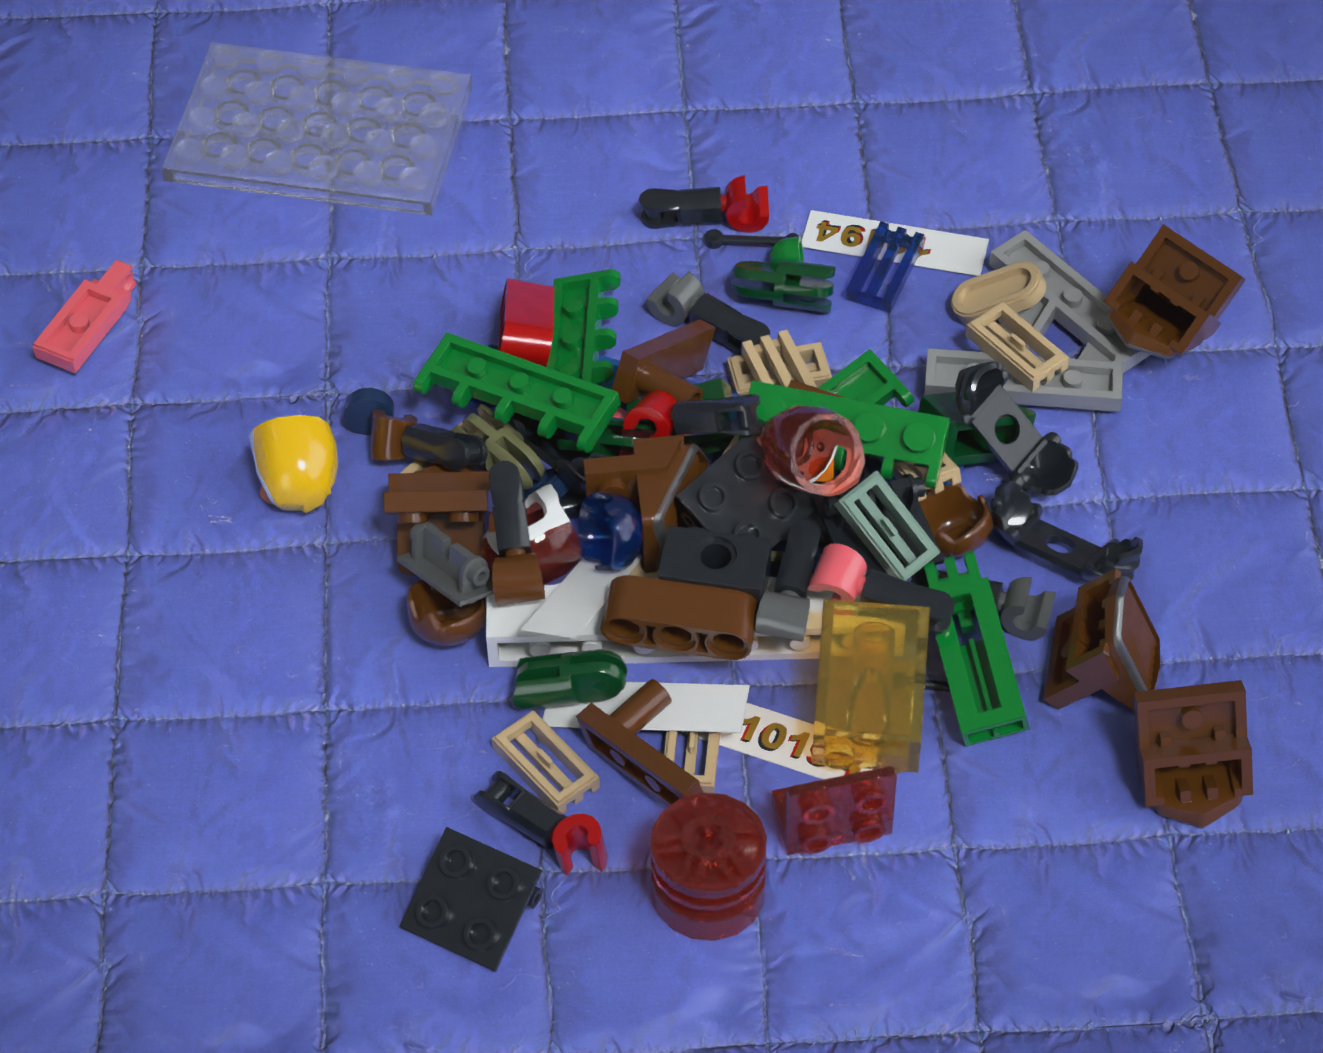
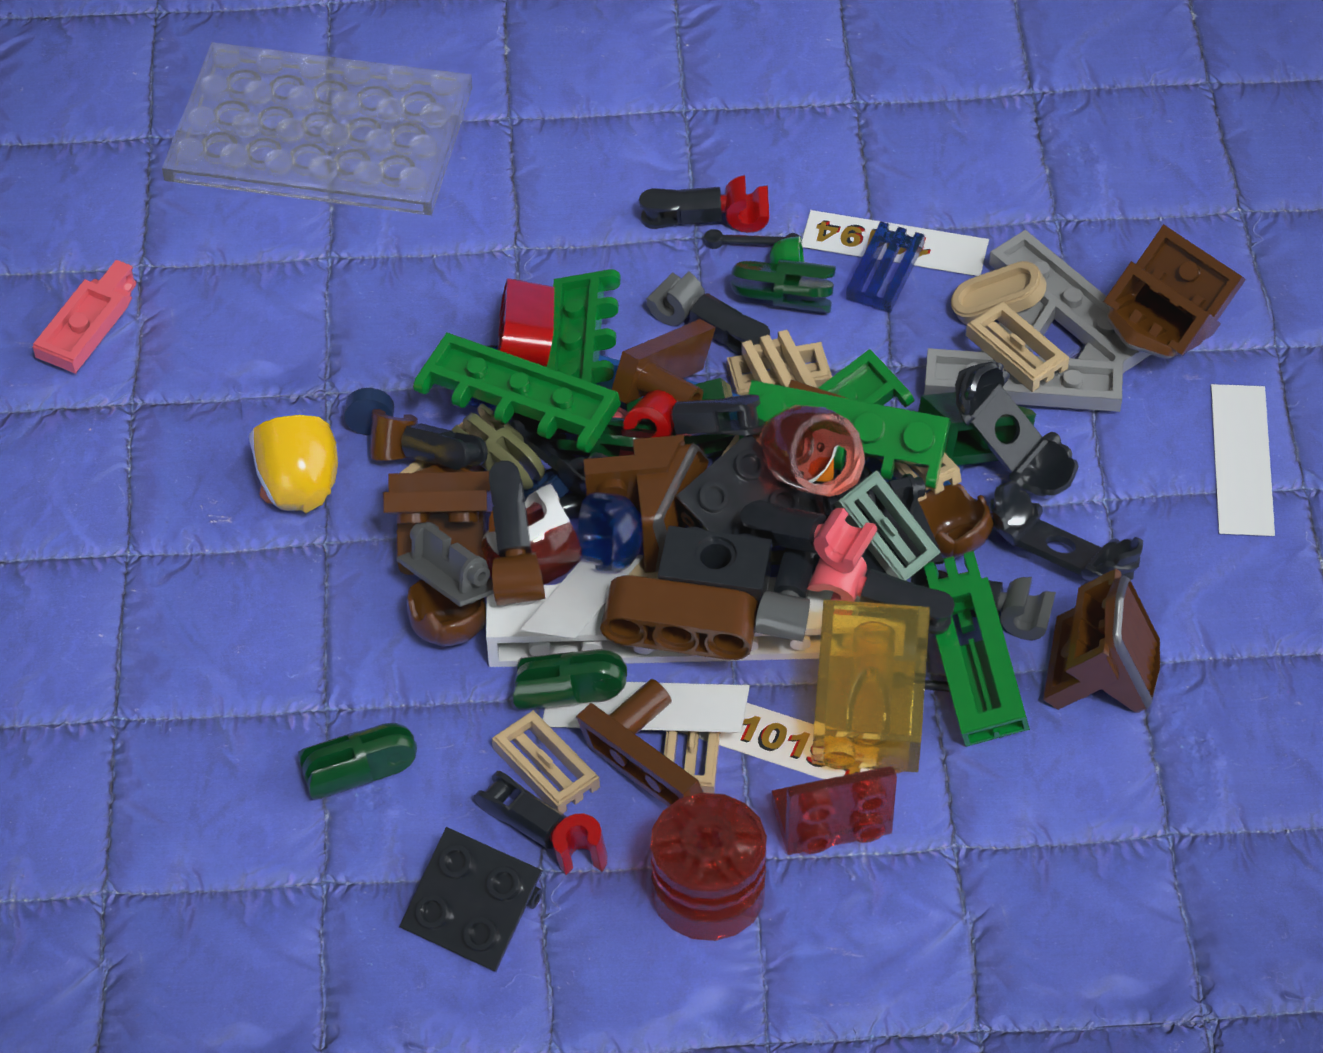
reddish brown piece [1134,680,1253,828] -> none
none -> dark green arm [298,723,417,800]
none -> piece [740,500,878,573]
none -> white sticker [1211,384,1275,536]

